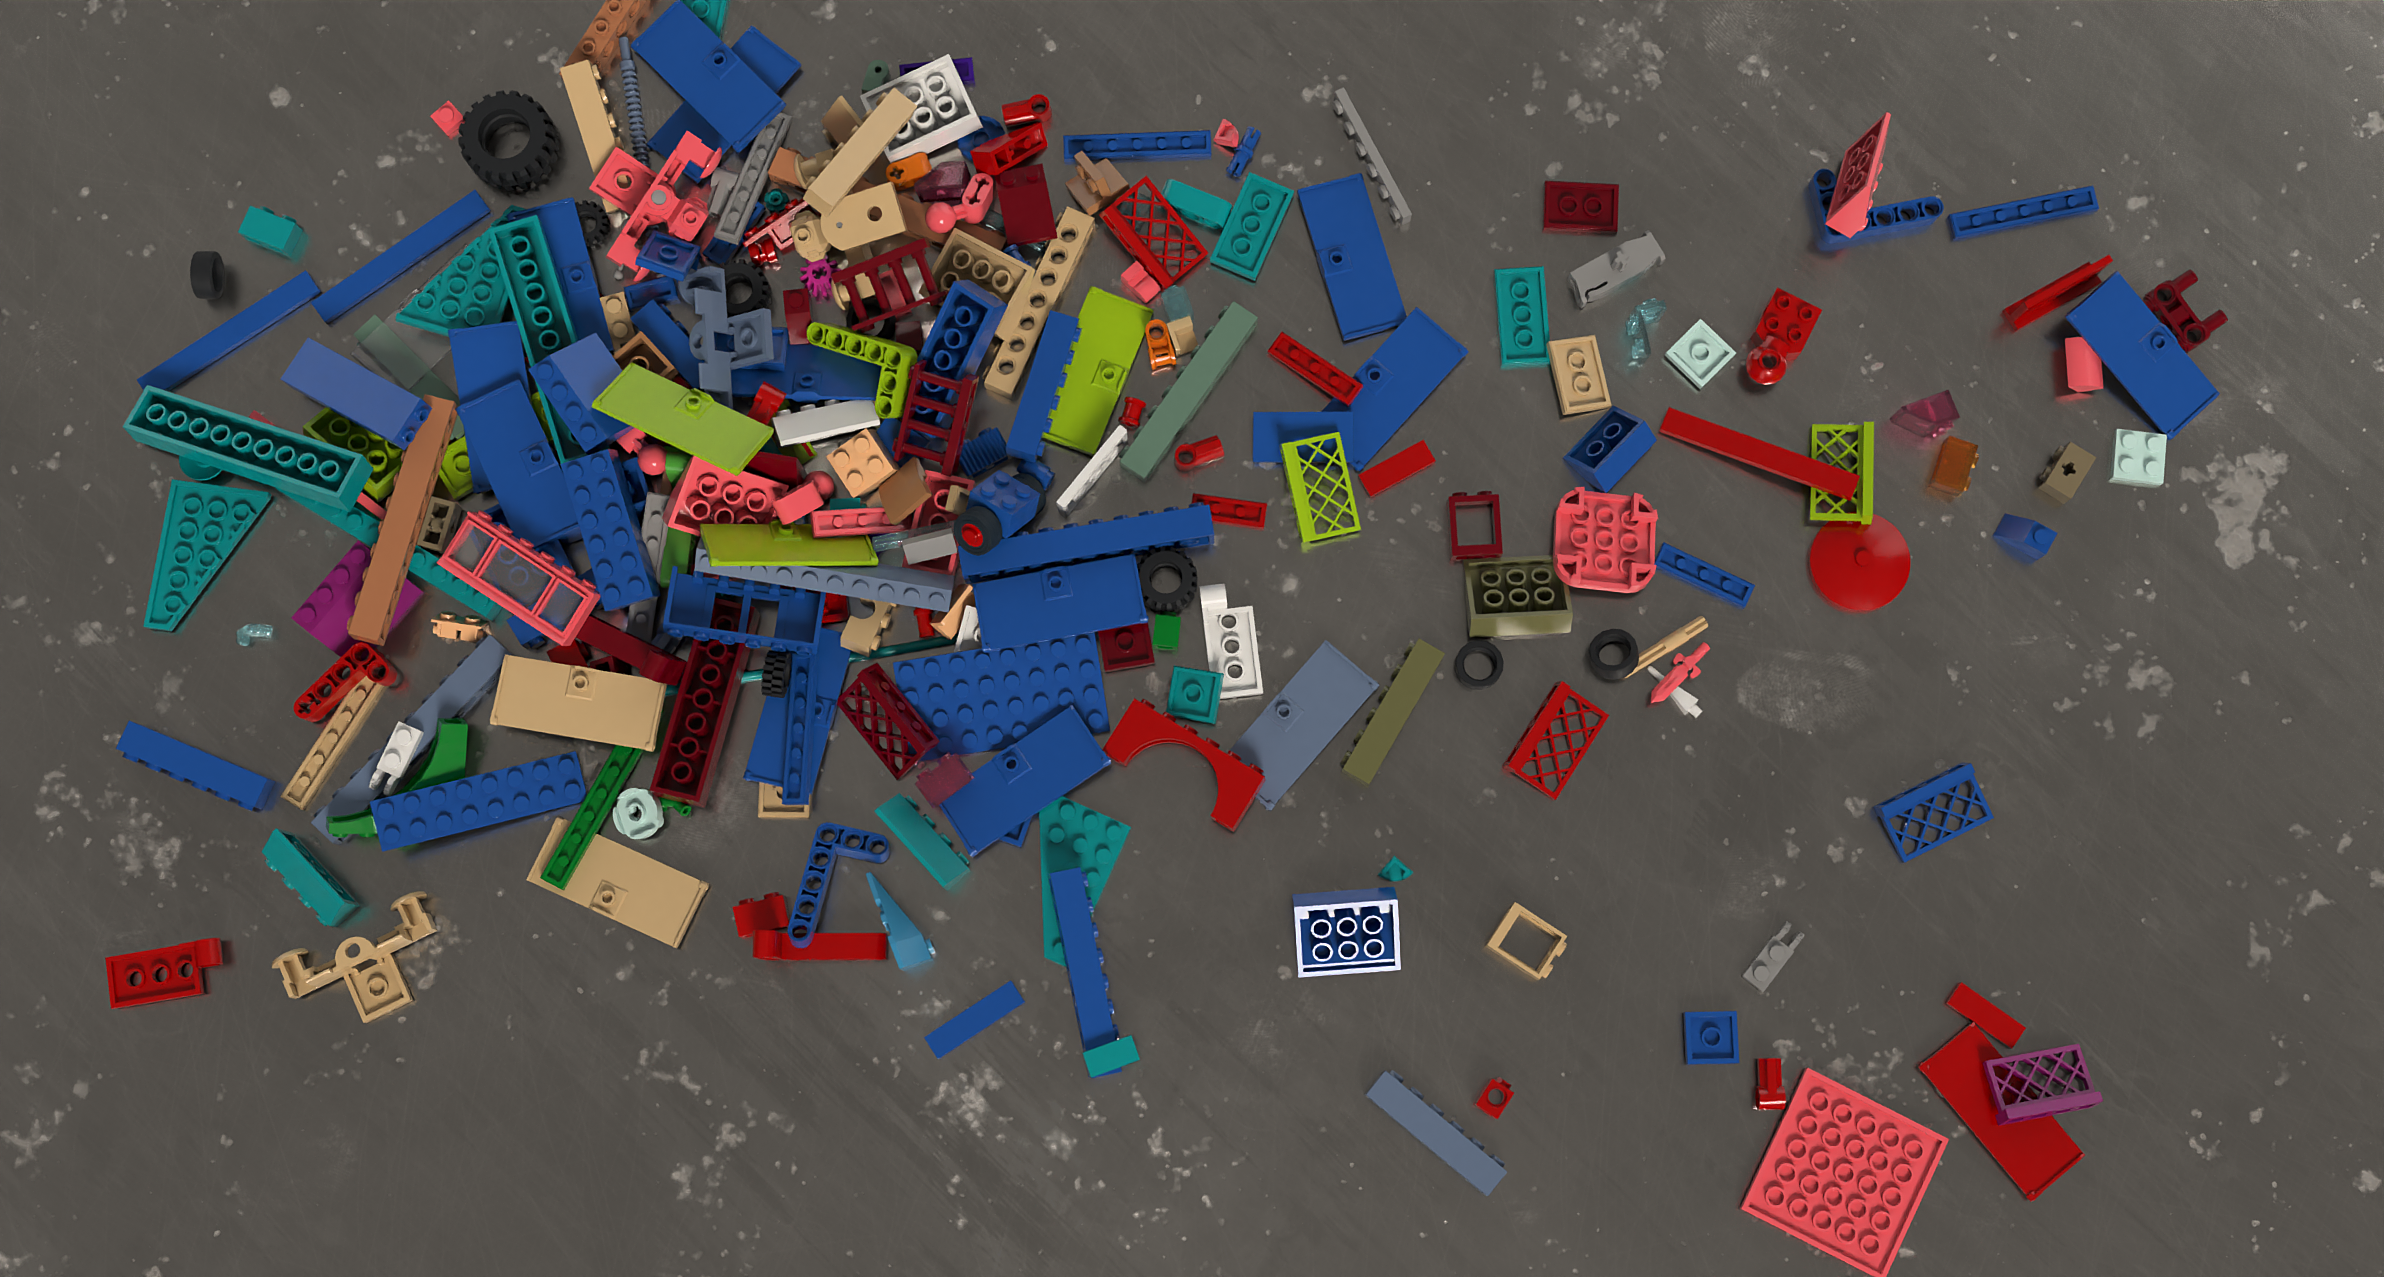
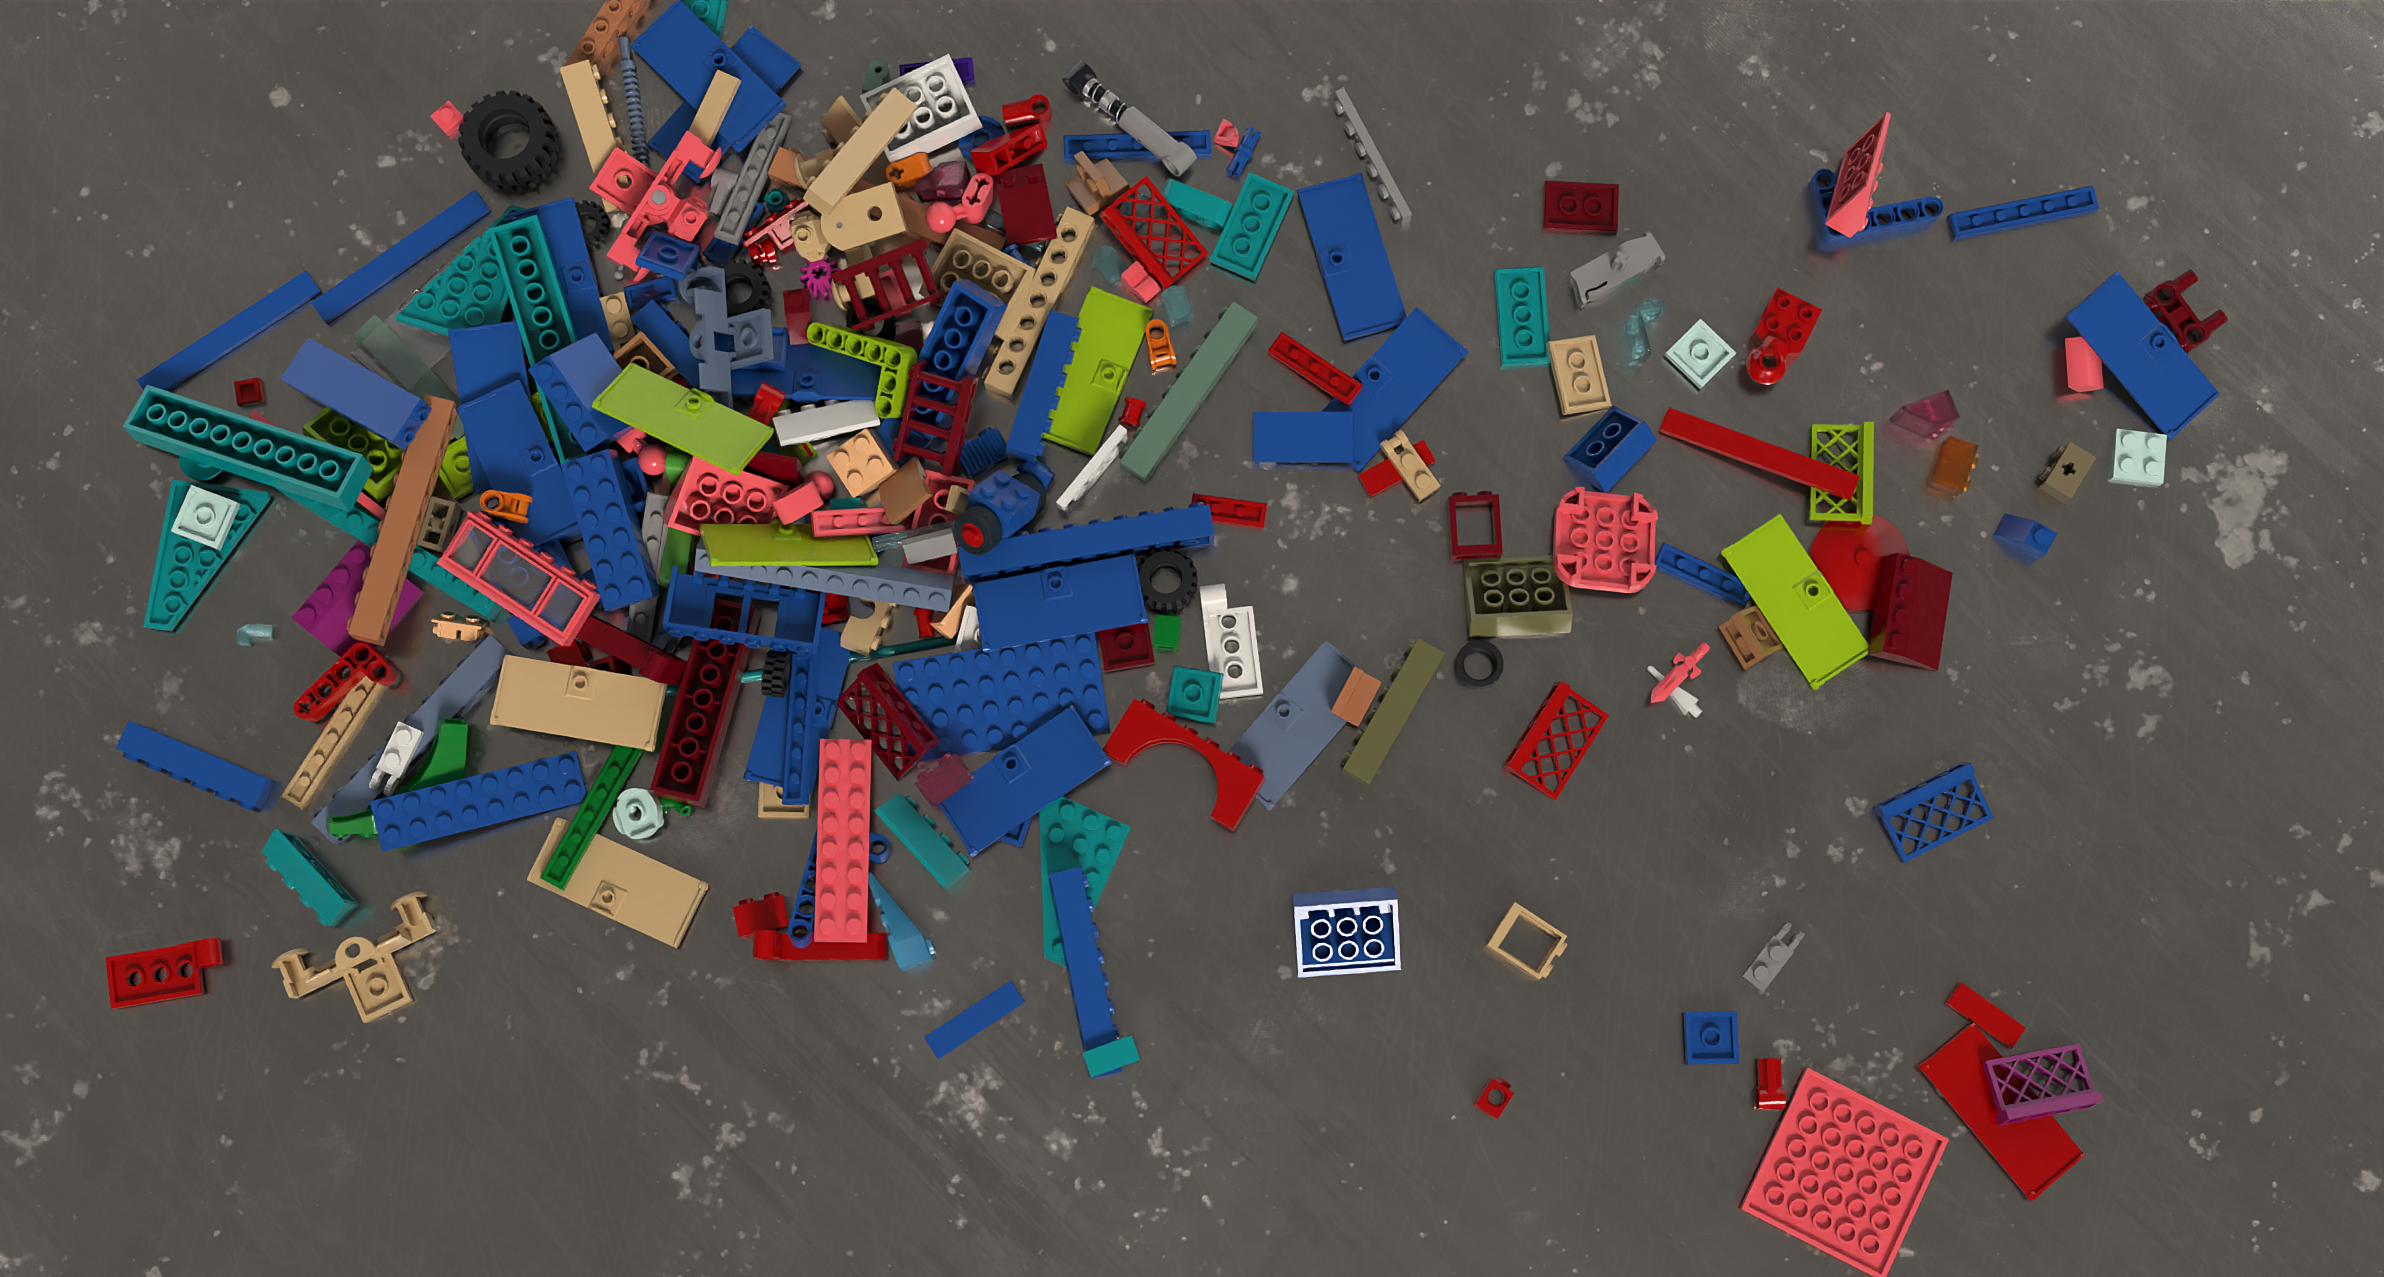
black tyre [190,251,225,299] -> none
teal brick [238,206,303,257] -> none
tan panel [1166,316,1198,357] -> none
red piece [1174,435,1224,472] -> none
lime fence [1279,432,1361,543] -> none
sand blue brick [1365,1070,1507,1196] -> none
teal tile [1377,856,1413,882] -> none
black tyre [1589,629,1639,680] -> none
tan axle [1625,616,1708,678] -> none
red fence [2002,254,2113,332] -> none
none -> light aqua plate [171,485,241,550]
none -> red tile [234,377,265,408]
none -> orange piece [480,490,533,523]
none -> tan tile [689,69,741,148]
none -> coral plate [814,739,872,943]
none -> piece [1062,61,1197,177]
none -> clear light blue tile [1090,245,1129,287]
none -> nougat panel [1331,666,1381,726]
none -> tan plate [1380,429,1441,502]
none -> medium nougat bracket [1718,605,1784,669]
none -> lime door [1720,514,1869,690]
none -> dark red slope [1868,553,1953,671]

